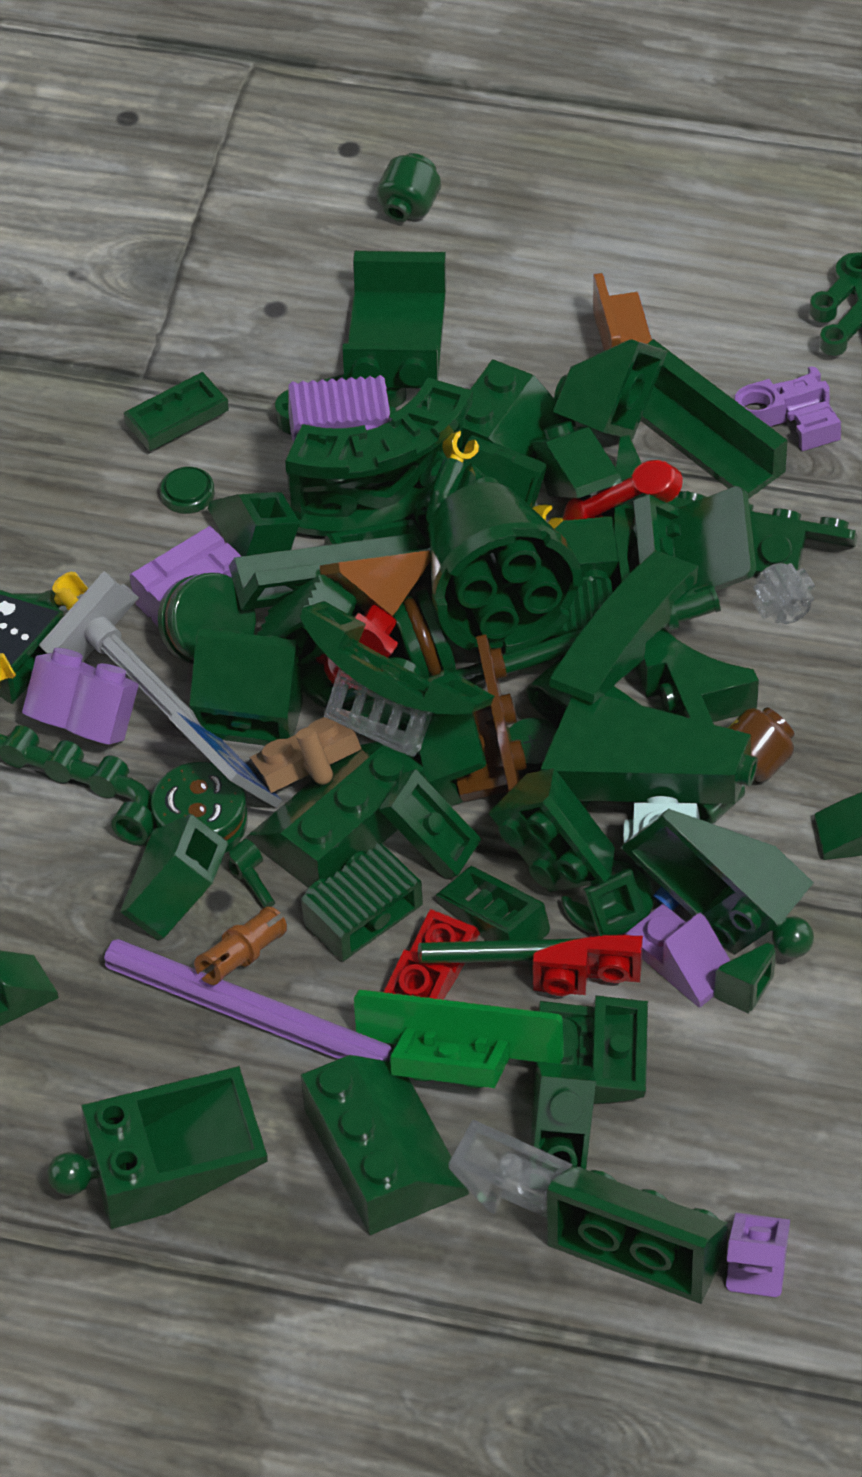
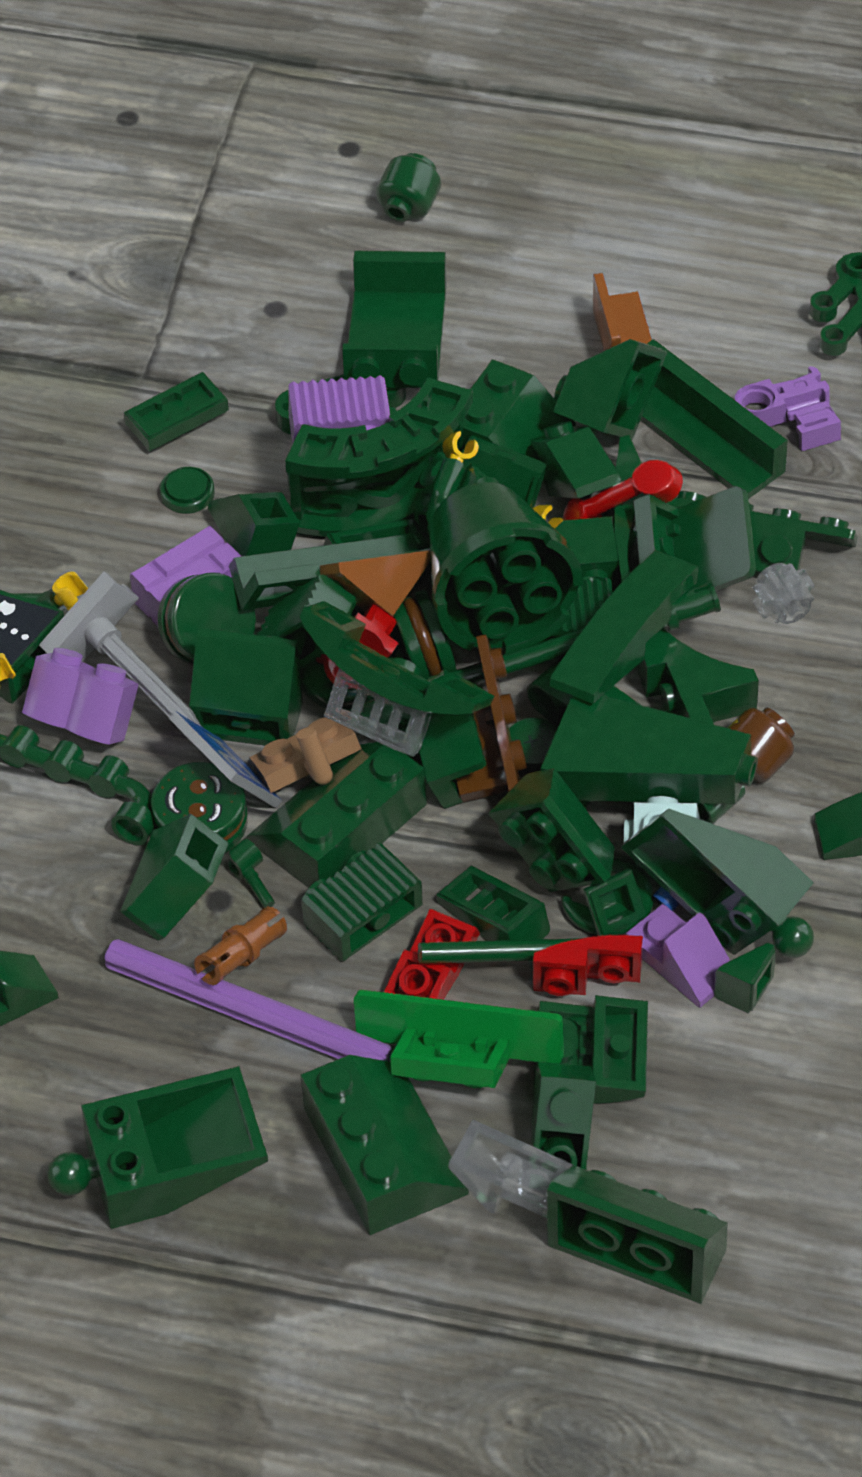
dark green plate [379,769,481,879] -> none
medium lavender slope [726,1213,790,1297] -> none

